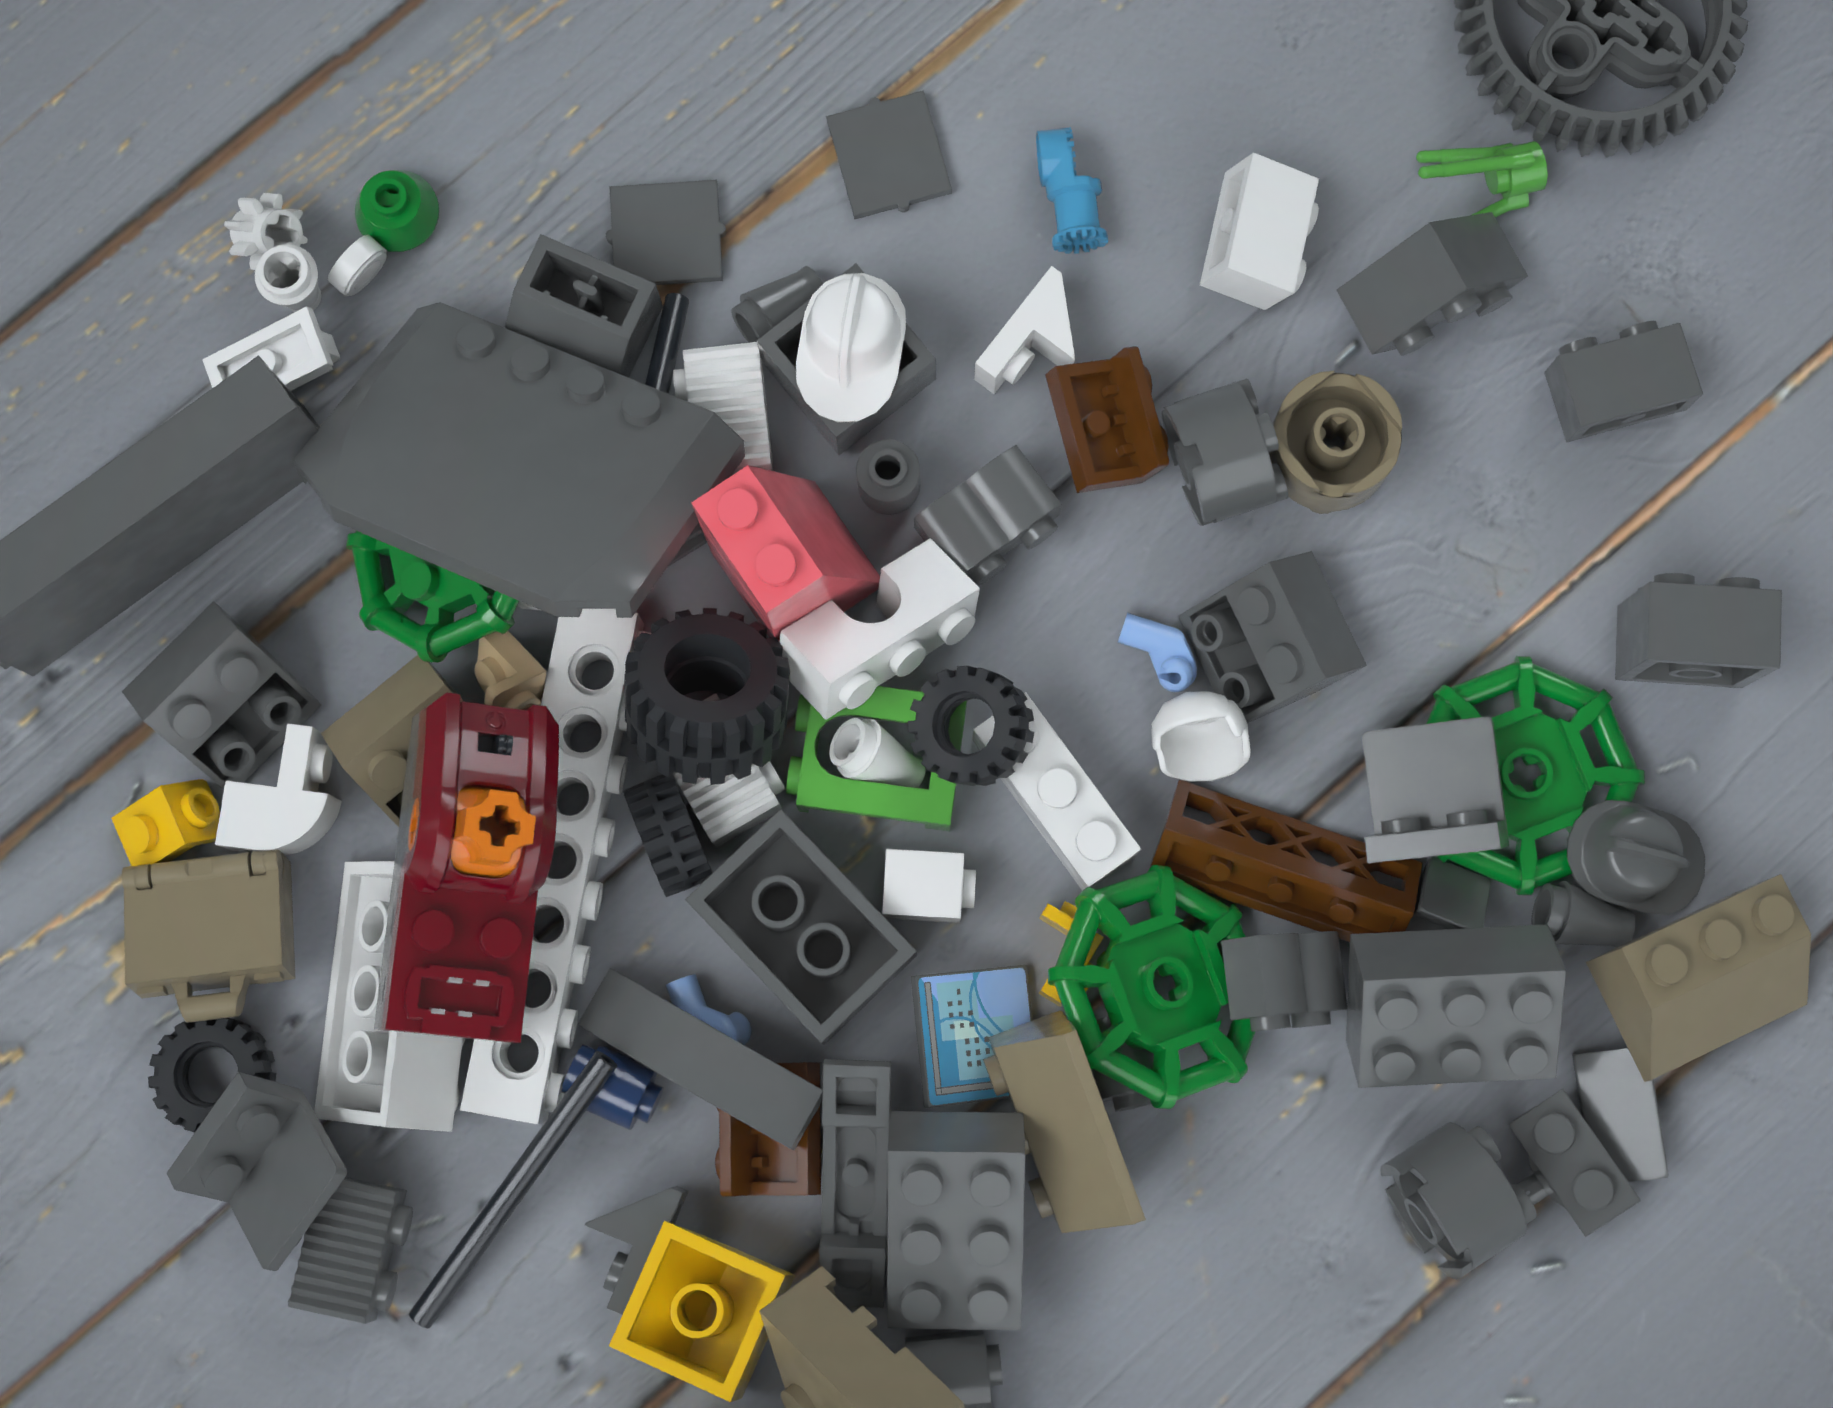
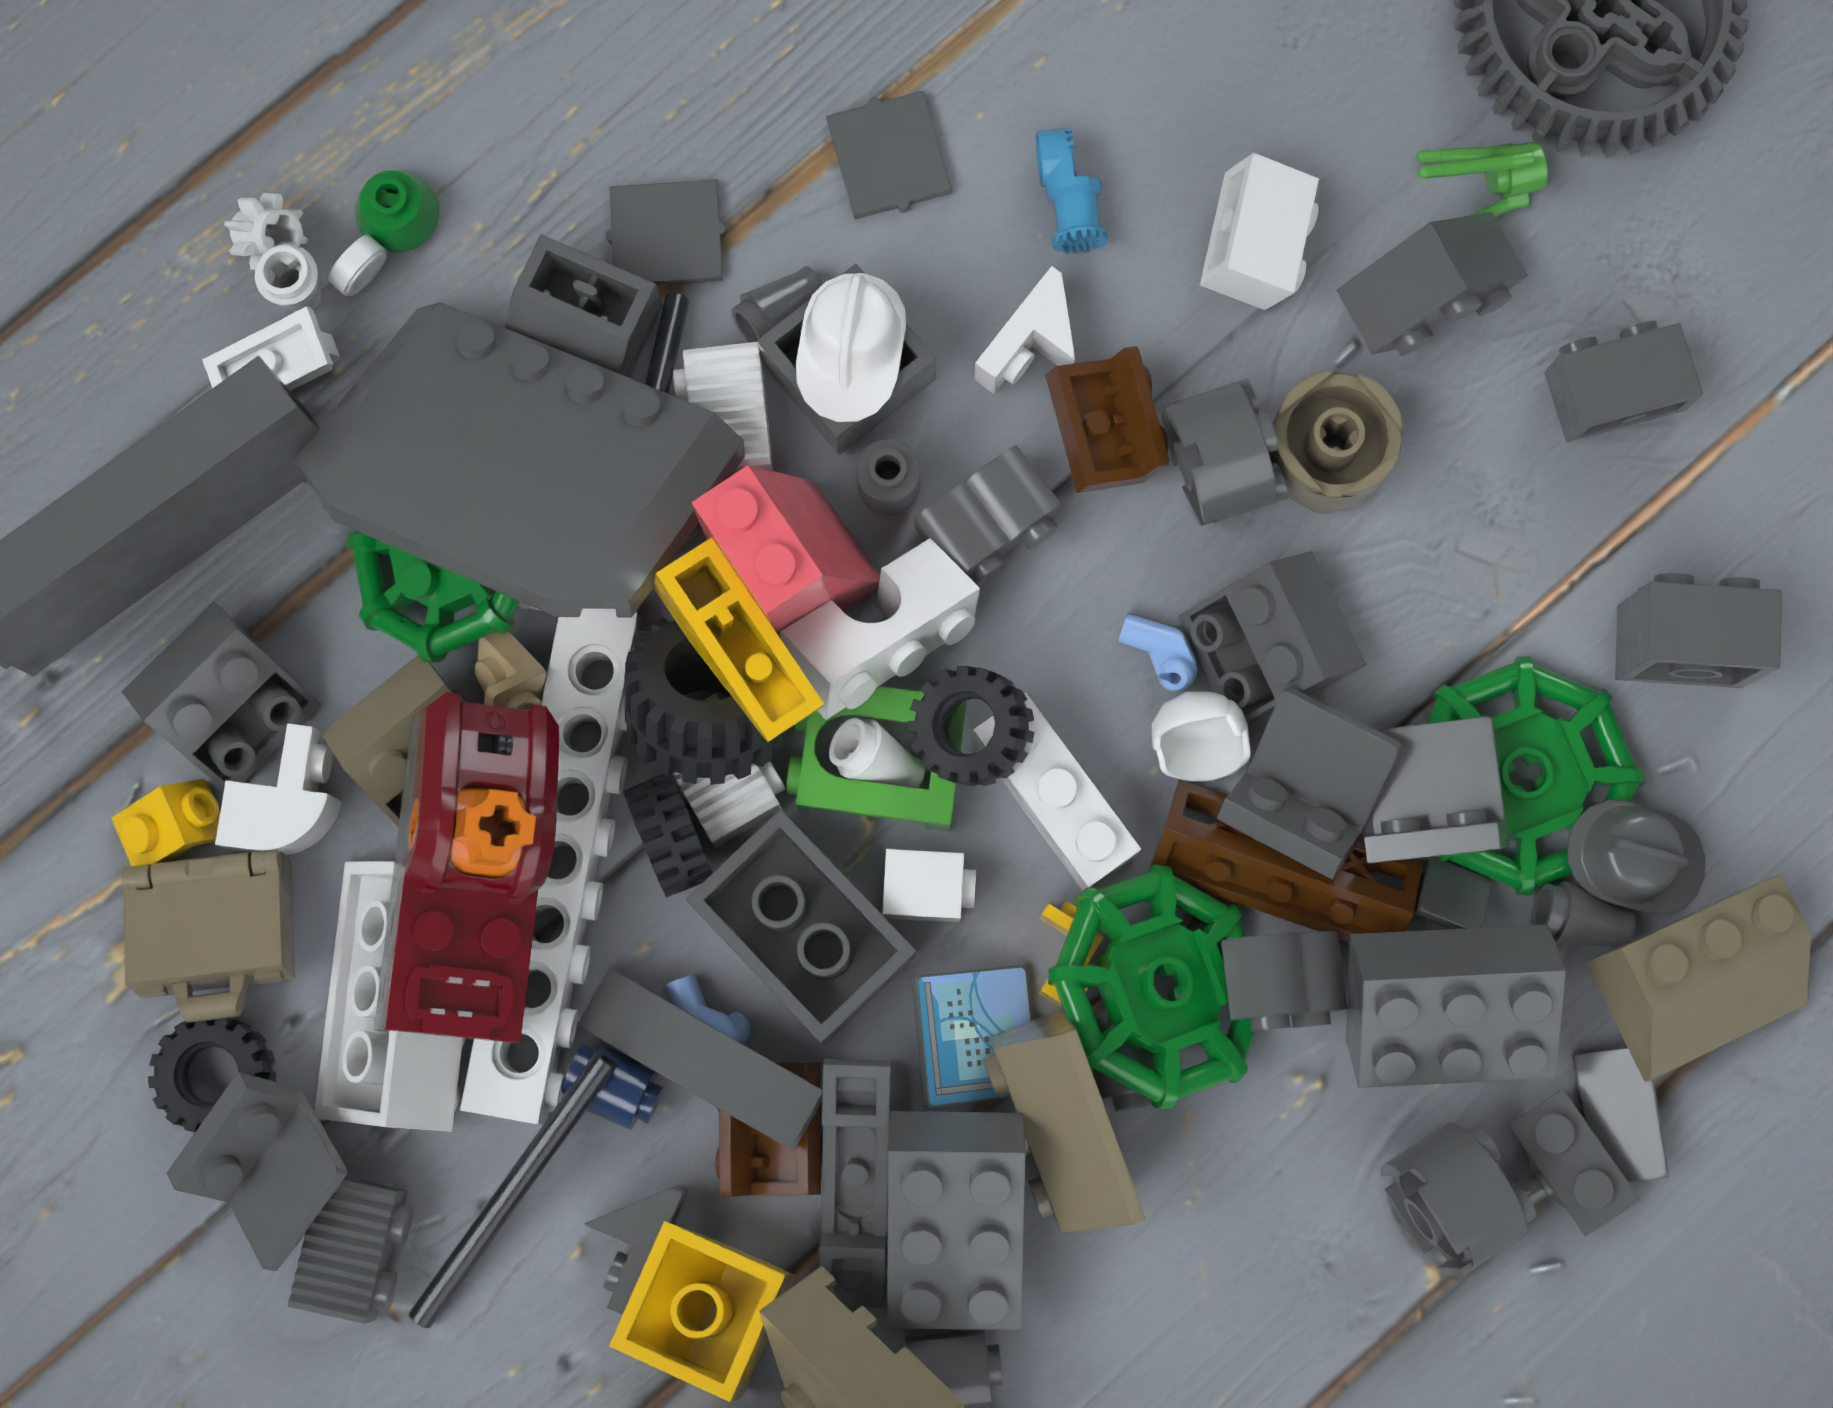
none -> yellow slope [654,537,824,743]
none -> dark grey bracket [1217,687,1402,880]

